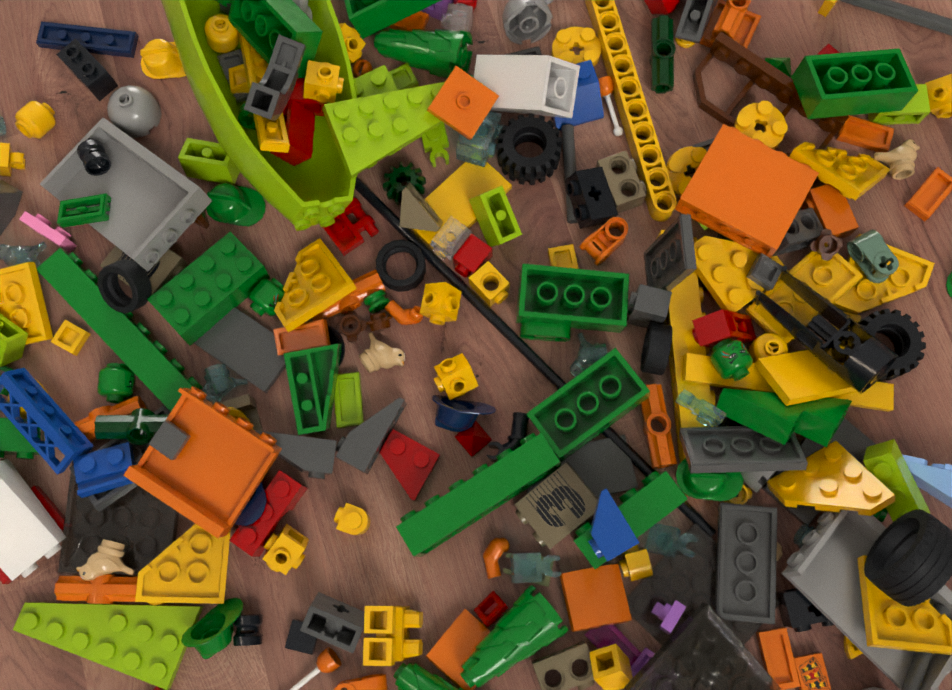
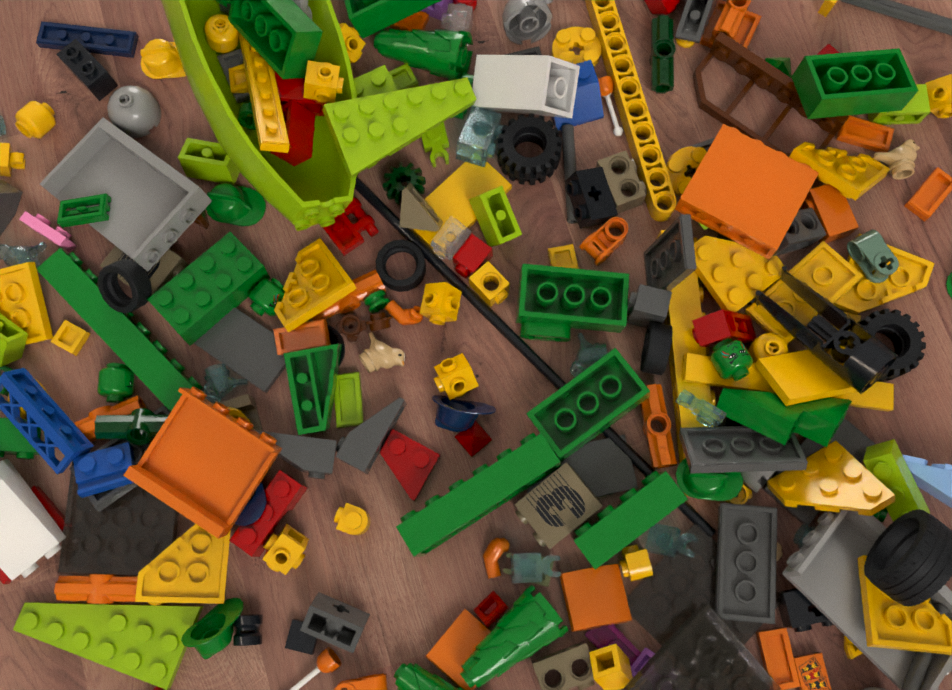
tan animal [76,539,135,581] -> none
black wheel [77,139,111,176] -> none
dark grey tile [149,420,191,460] -> none
dark grey arch [244,35,306,121] -> none
orange hinge [353,59,373,78] -> none
yellow hips [363,606,423,666] -> none
orange plate [427,66,499,140] -> none
black piece [486,412,529,462] -> none
blue slope [588,488,639,562] -> none
medium lavender plate [651,600,686,635] -> none
yellow plate [734,100,788,149] -> none
dark grey tile [746,253,783,291] -> none
reddish brown plate [810,229,843,261] -> none

